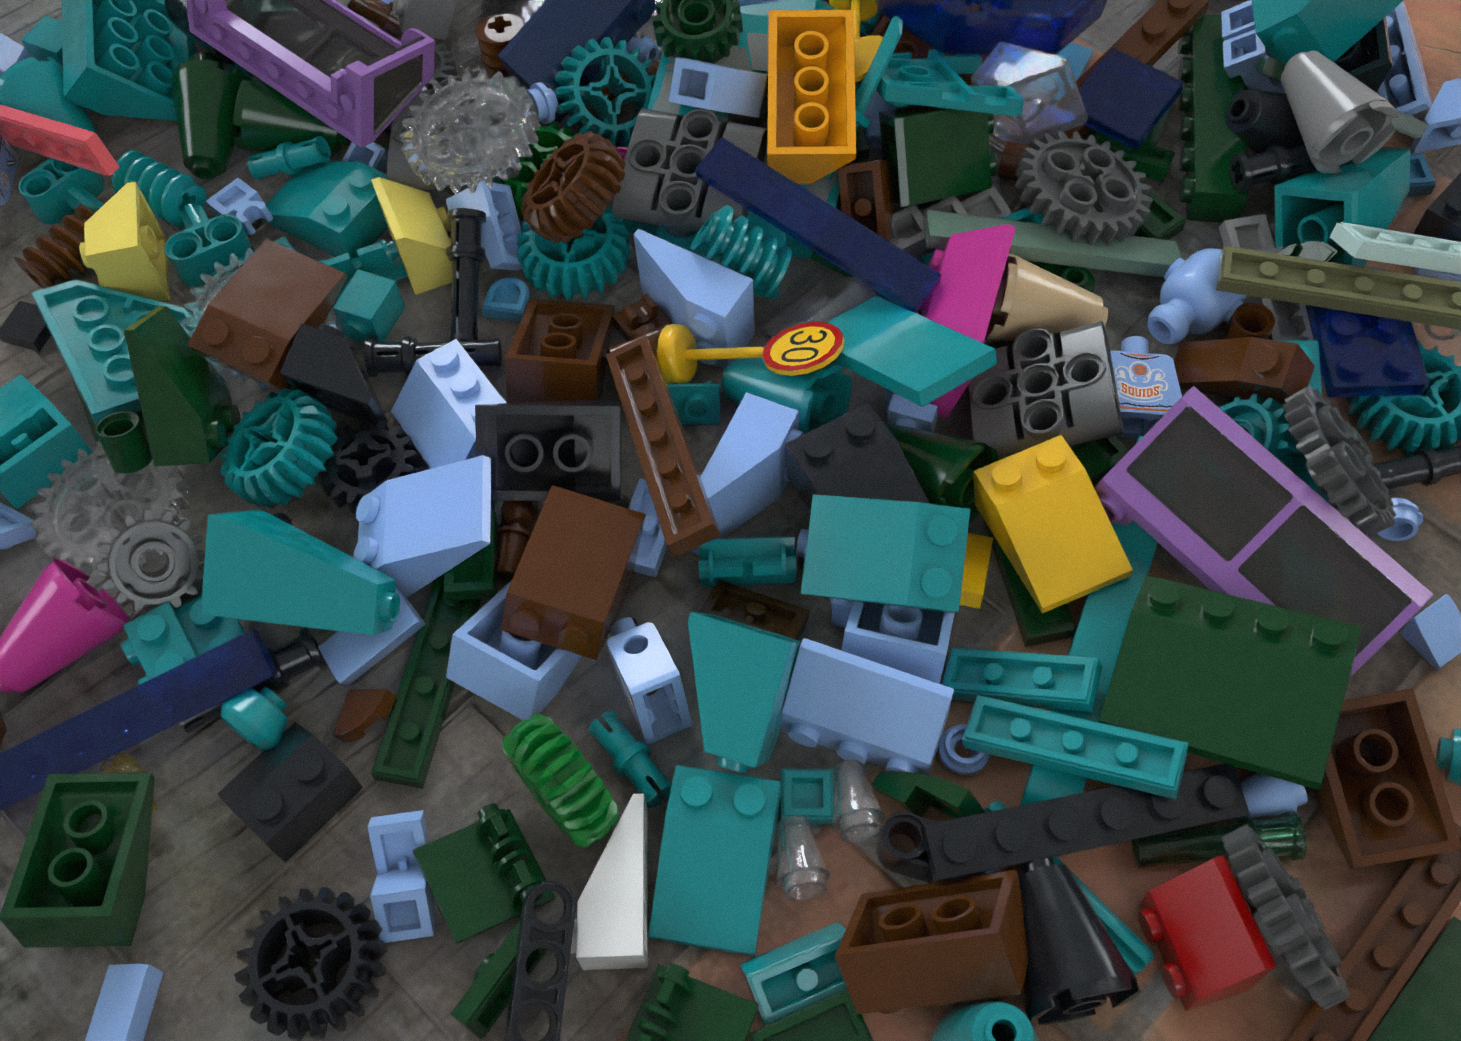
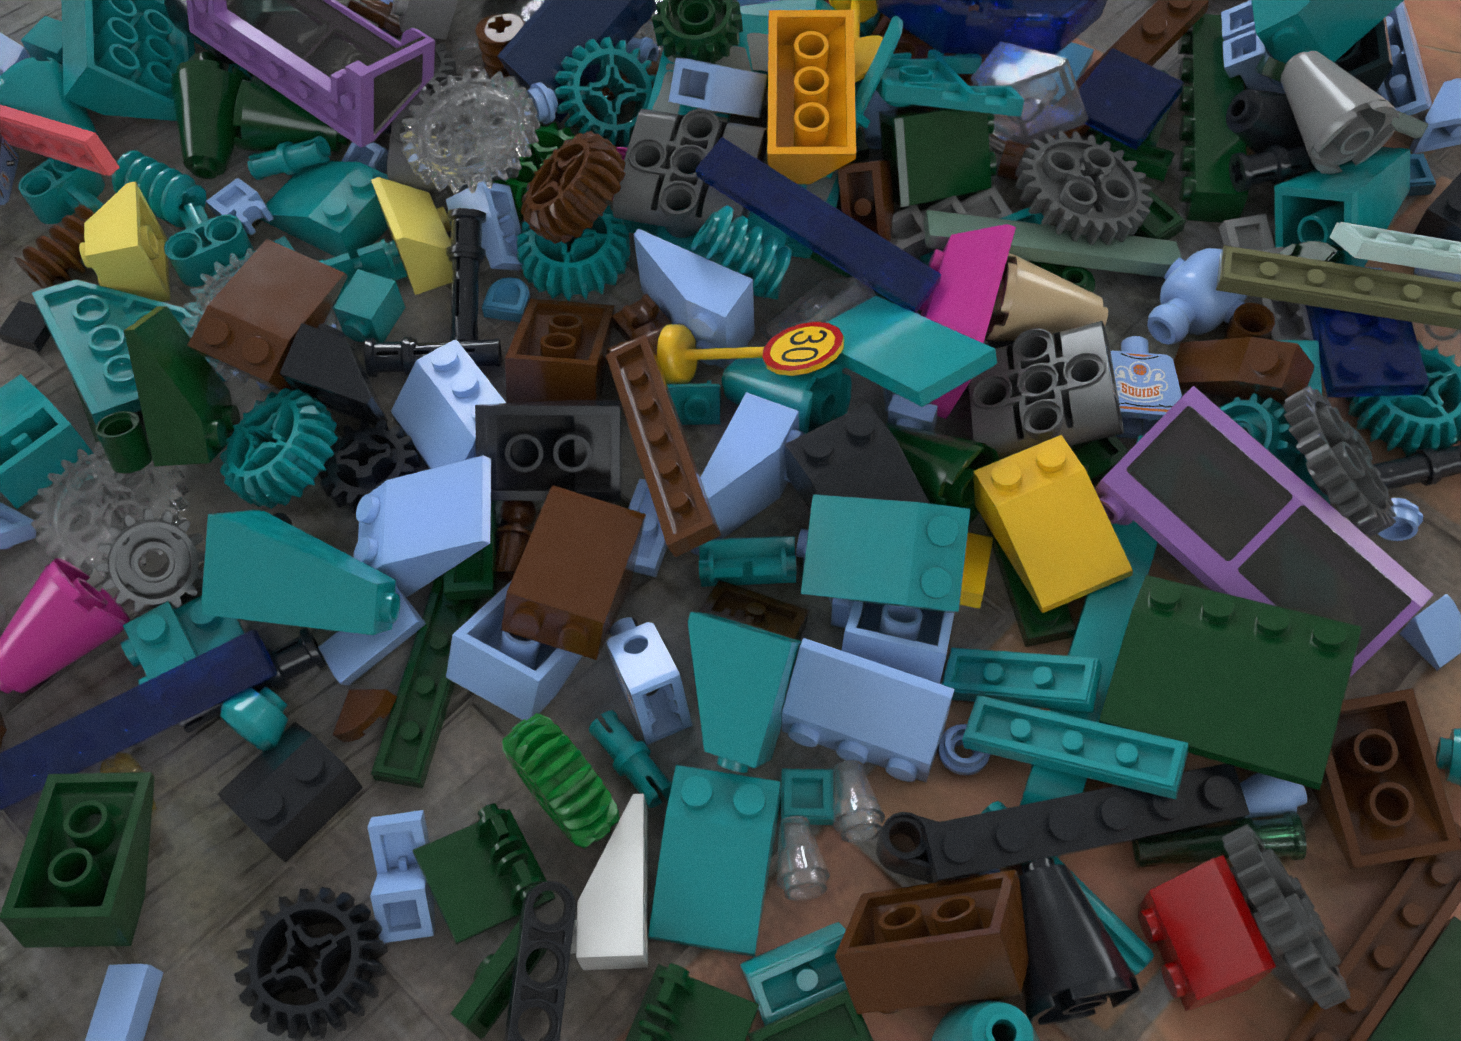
dark green slope [871,771,986,819] -> none

